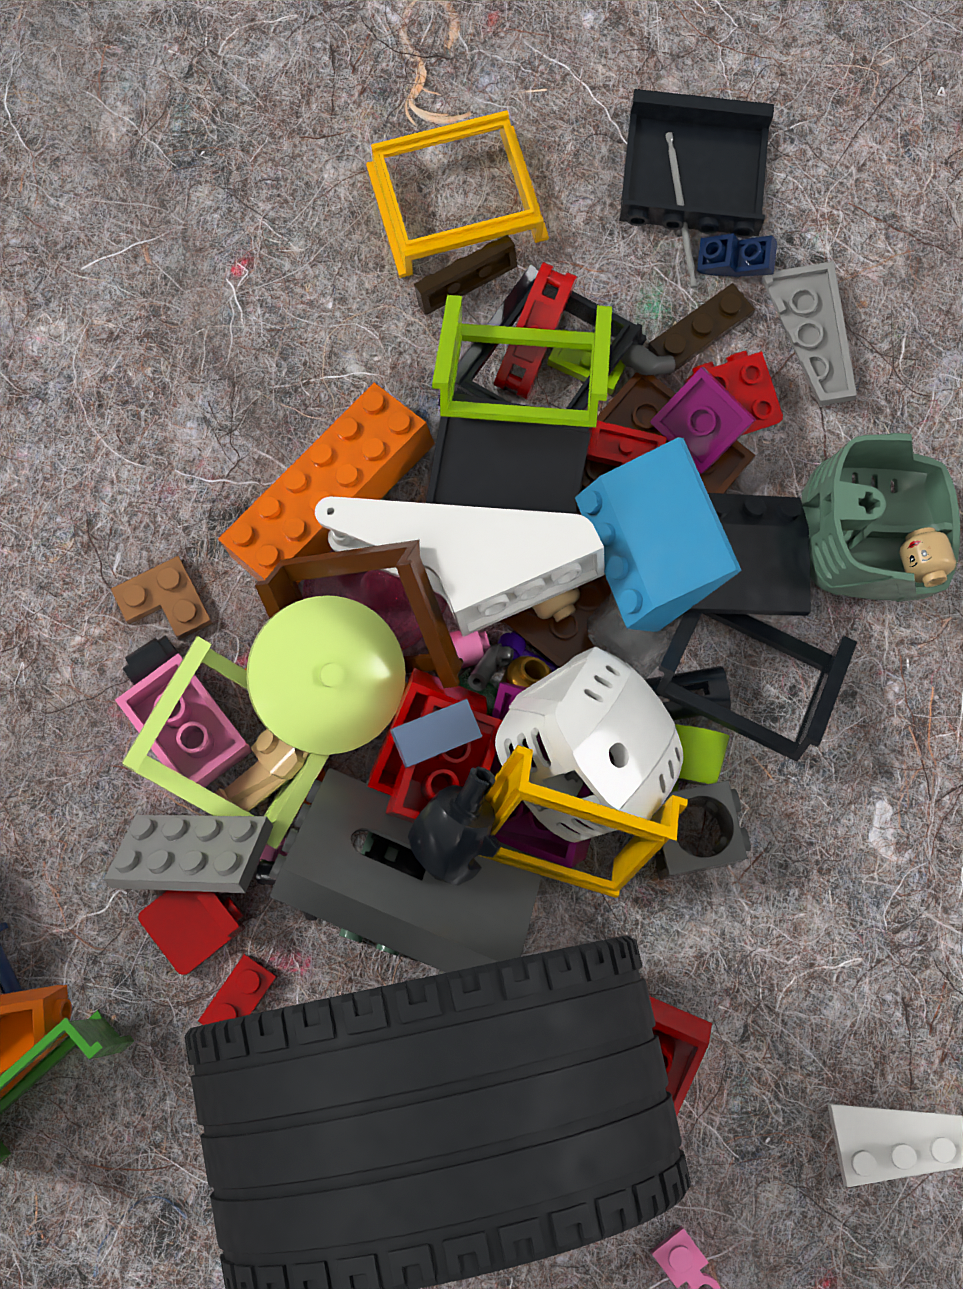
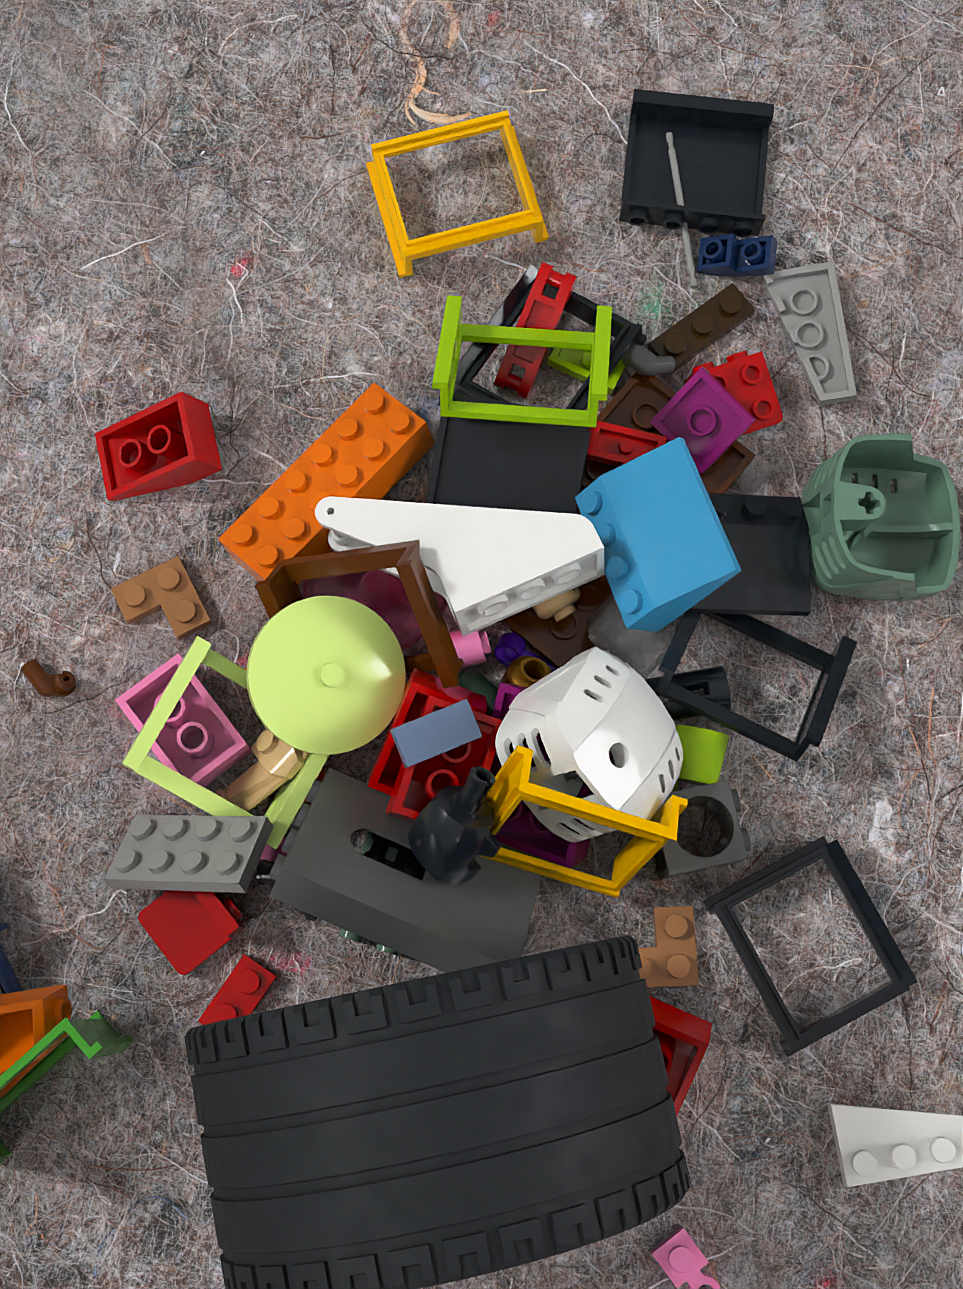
black brick [123,635,178,685] -> none
dark brown plate [414,234,518,316] -> none
dark grey arm [468,643,514,691] -> none
tan head [899,527,956,587] -> none
none -> reddish brown arm [21,659,76,697]
none -> red slope [95,391,222,502]
none -> medium nougat plate [638,906,699,988]
none -> black piece [703,836,918,1057]

